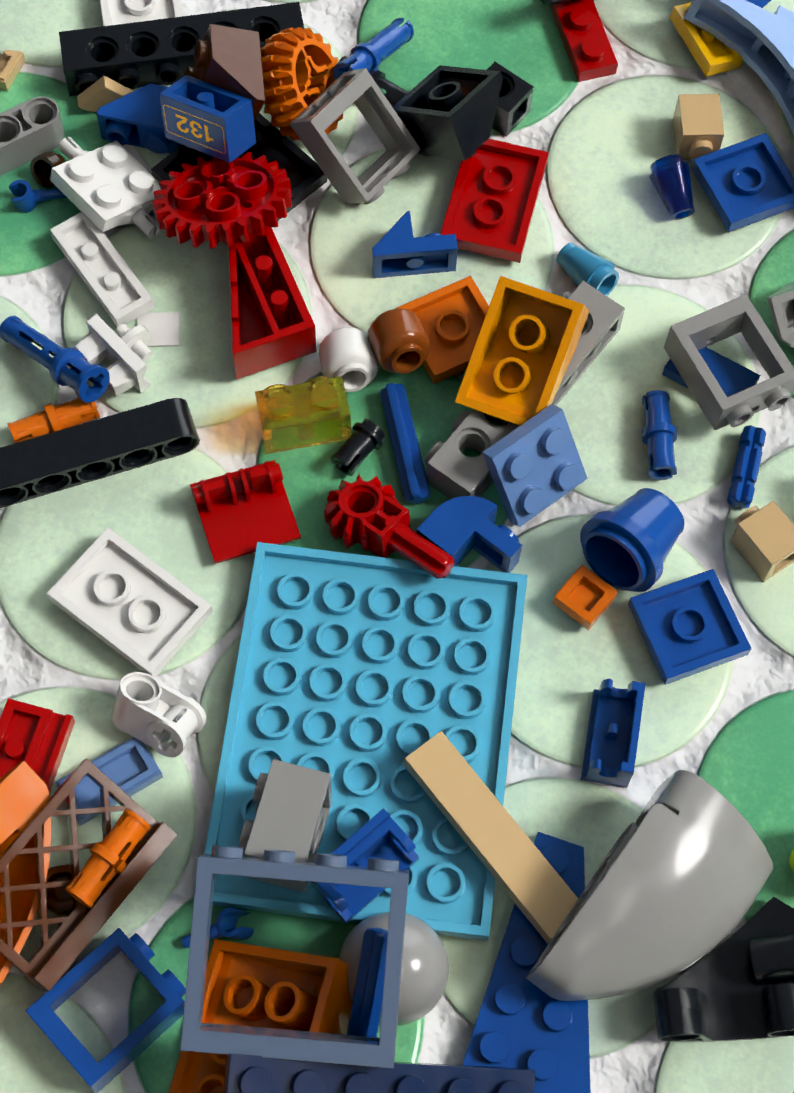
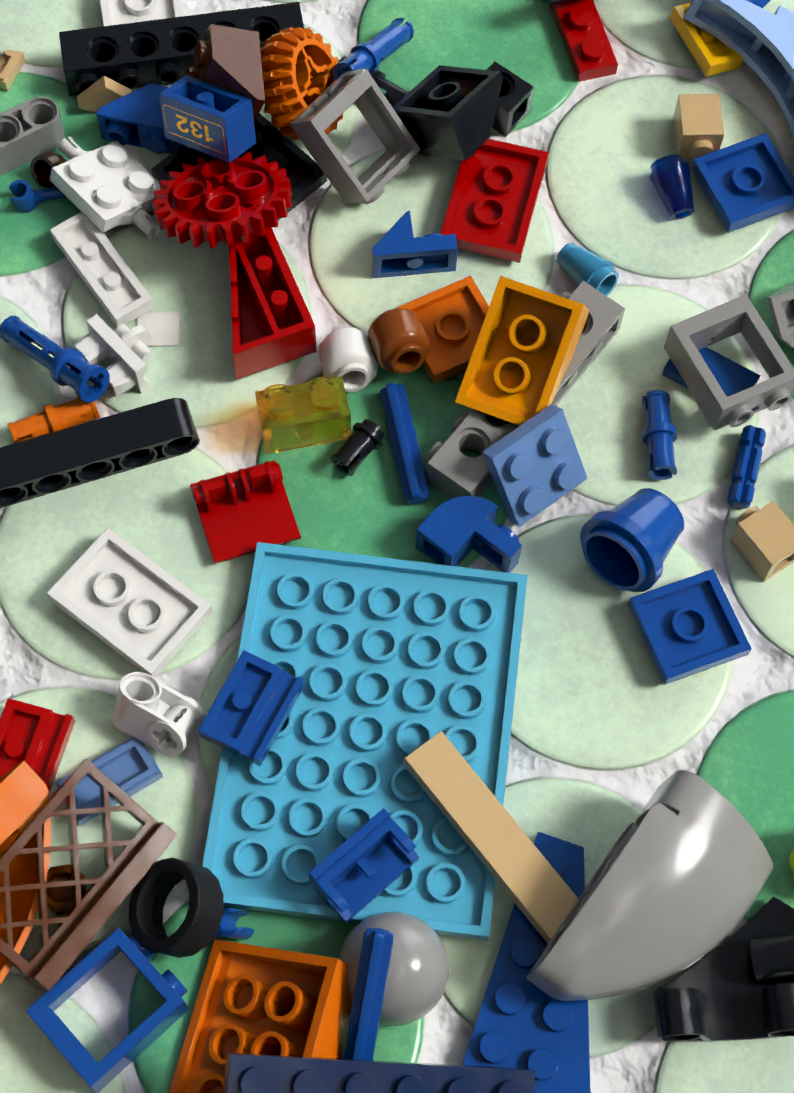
orange pin [65,808,151,909] -> none
sand blue window [180,845,409,1068] -> none
light grey brick [239,759,332,893] -> none
red gear [324,474,455,579] -> none
orange plate [553,565,618,631] -> none
blue hinge [580,679,646,788] -> none
none -> black tyre [129,857,224,958]
none -> blue plate [198,650,305,766]

